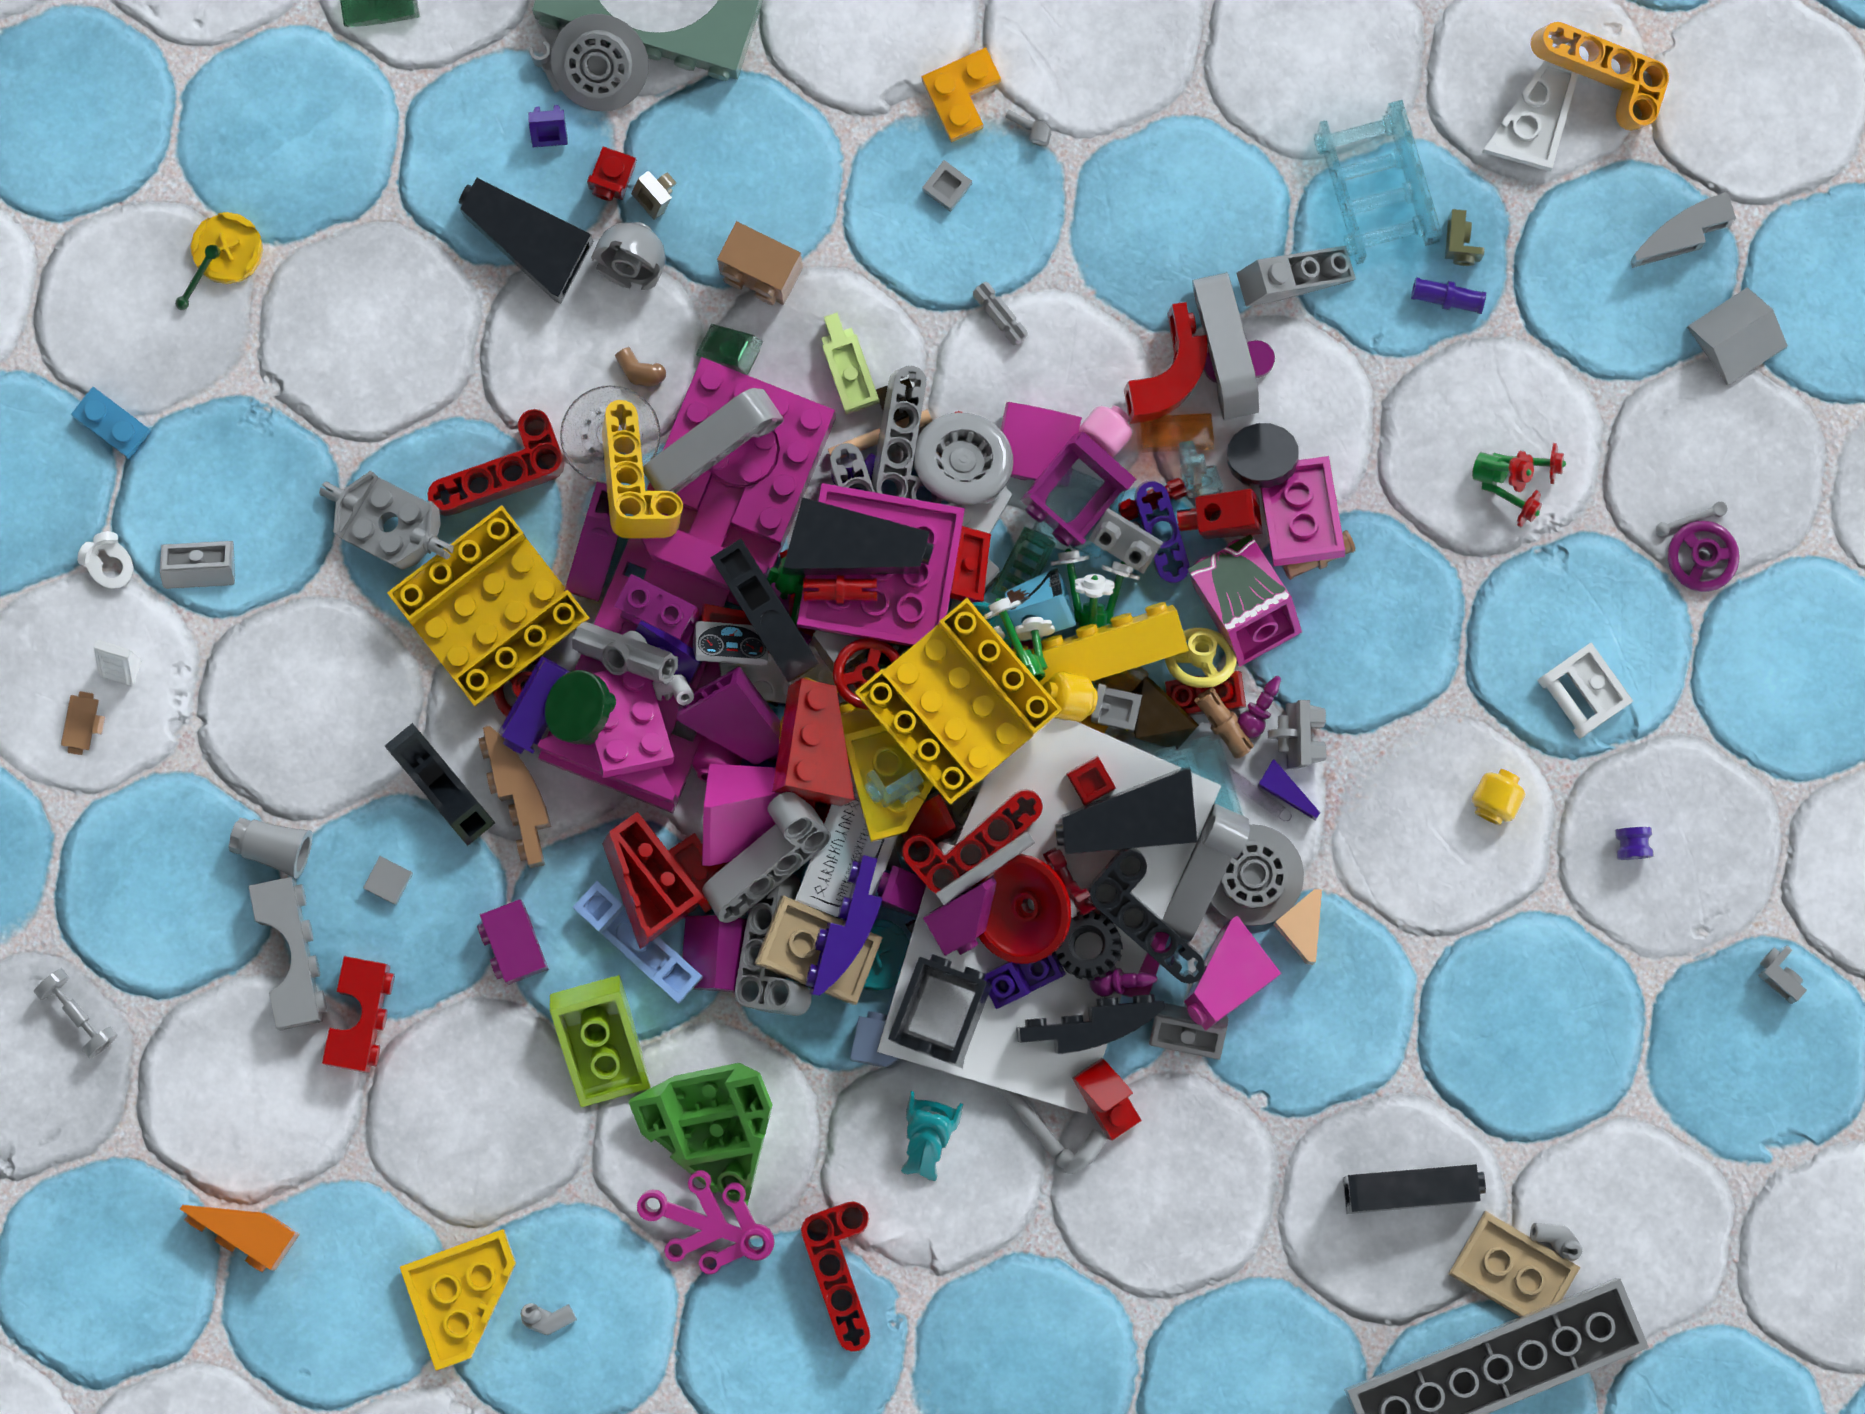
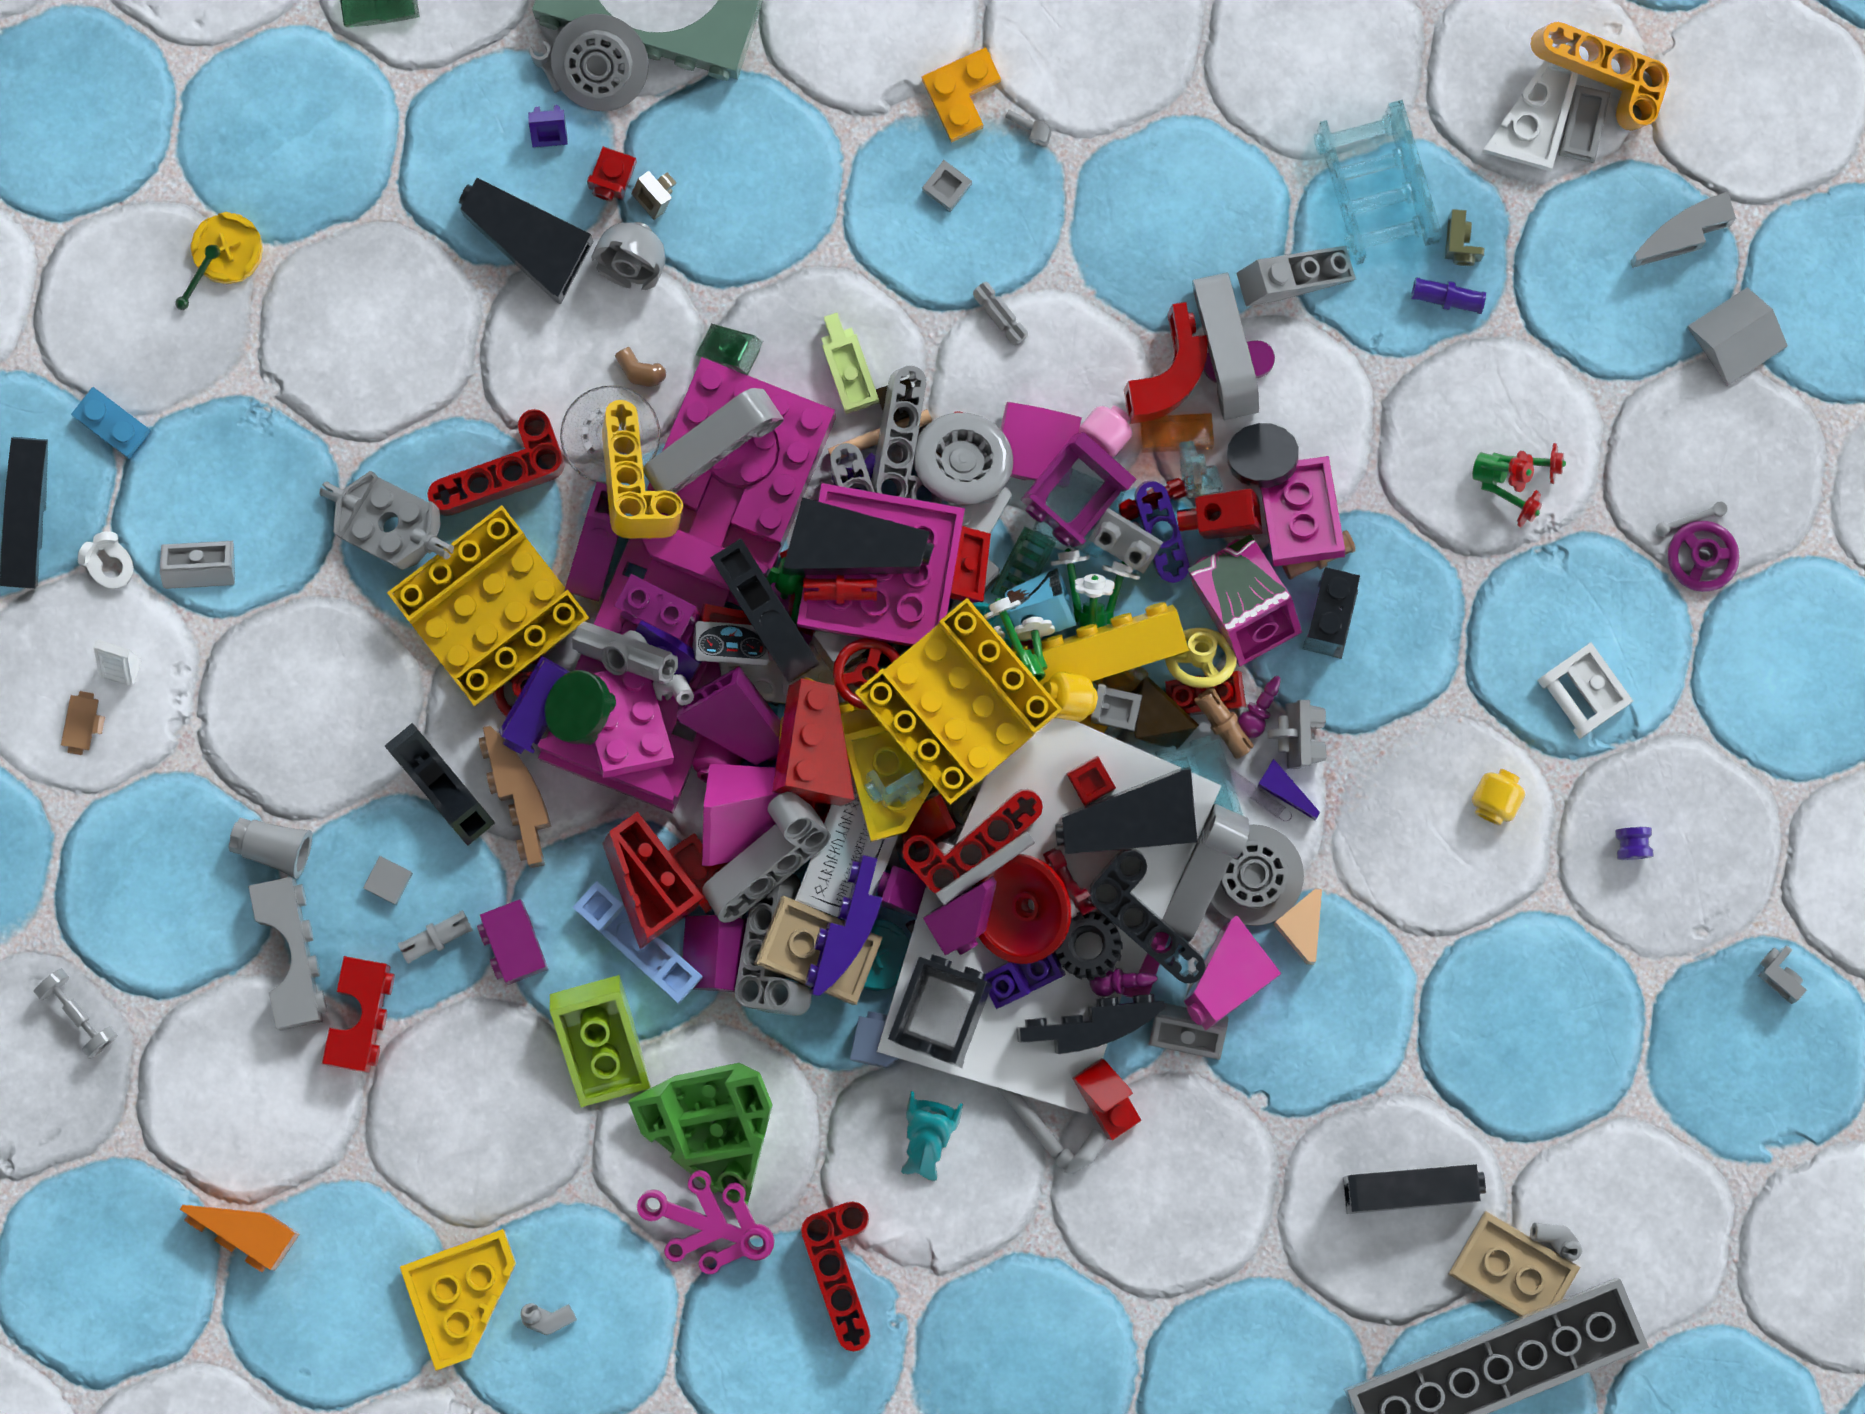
medium nougat brick [717,221,803,305] -> none
none -> black slope [0,437,48,589]
none -> light grey pin [398,910,473,964]
none -> black window [1303,567,1360,659]
none -> light grey tile [1559,85,1610,163]

